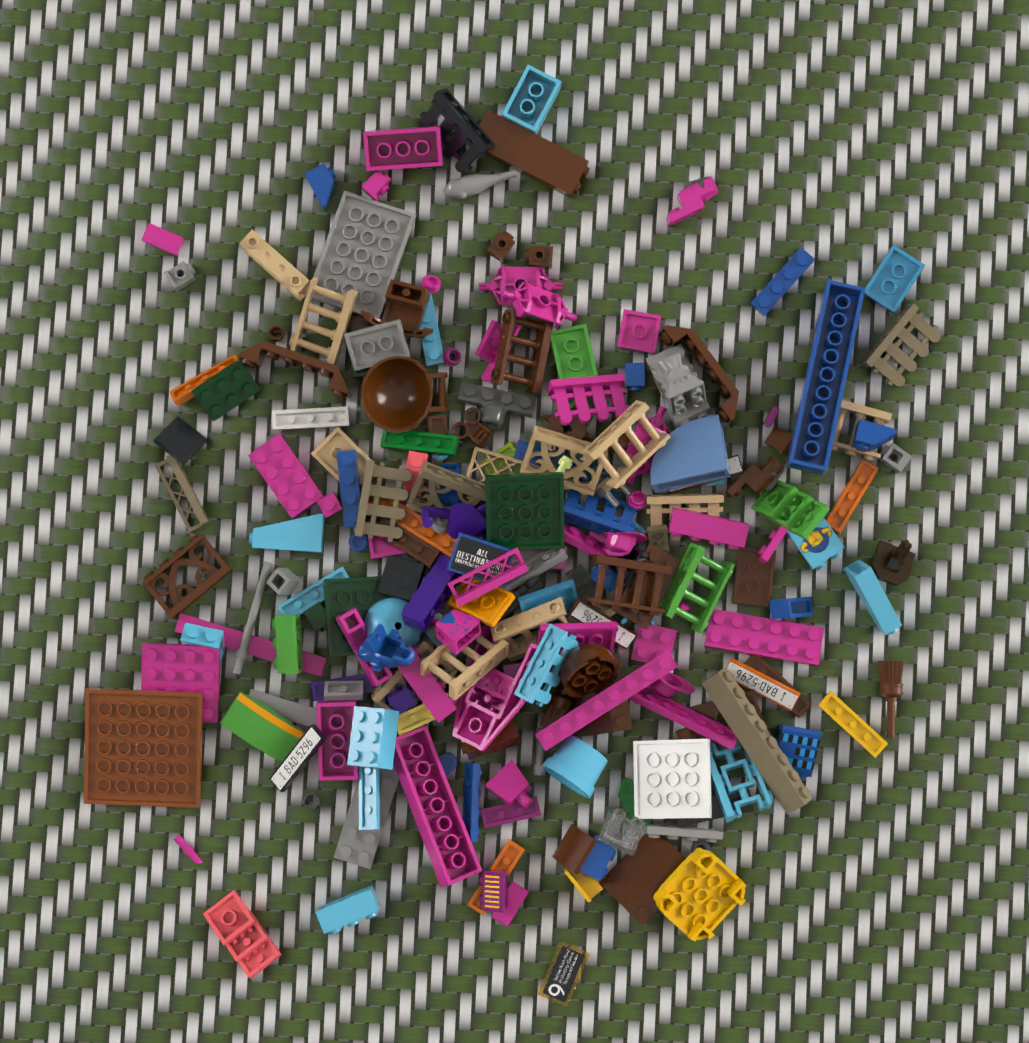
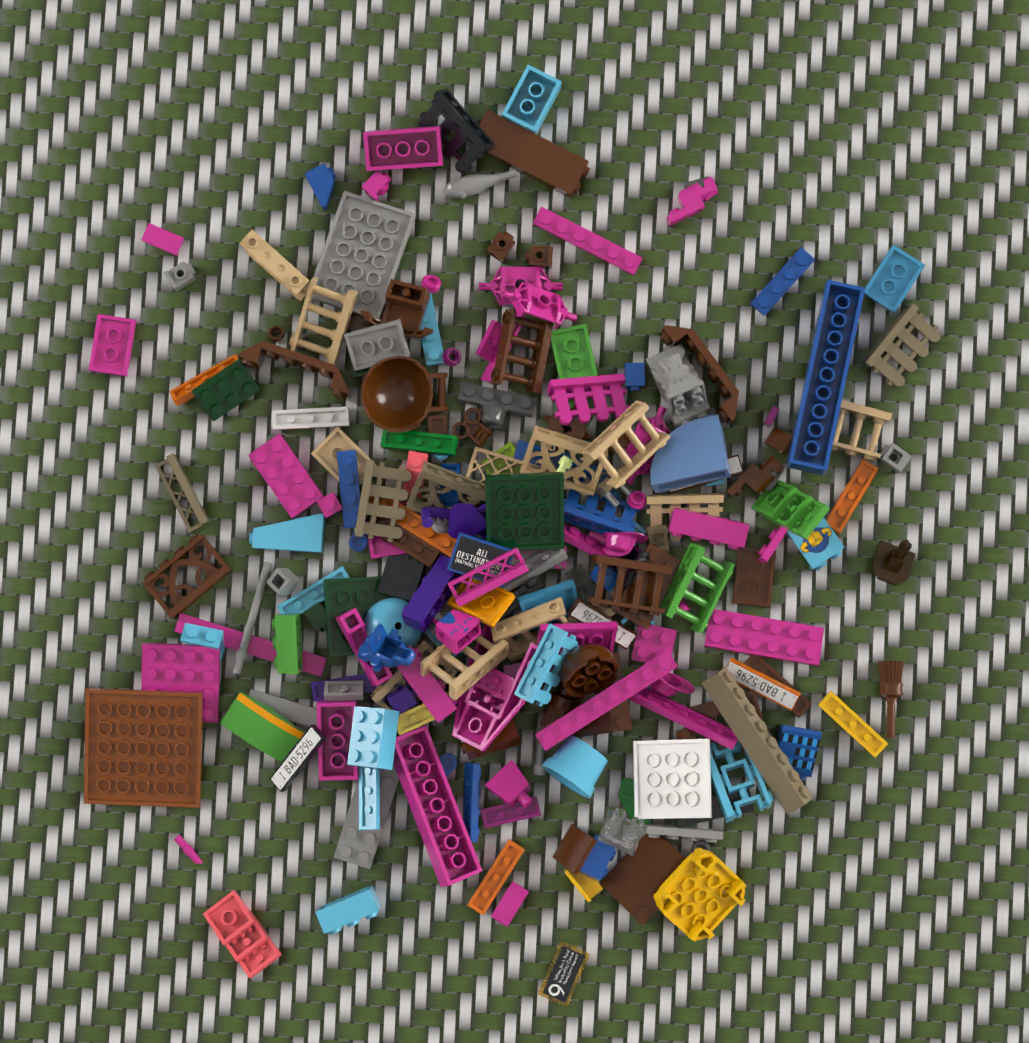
black tile [154,416,208,465] -> none
dark grey hinge [303,793,320,810] -> none
magenta slope [479,870,508,913] -> none
dark pink plate [617,309,661,354] -> none
blue slope [769,597,813,619] -> none
medium azure slope [843,559,902,635] -> none
blue slope [851,419,897,452] -> none
none -> dark pink plate [88,314,137,377]
none -> dark pink plate [533,206,643,276]

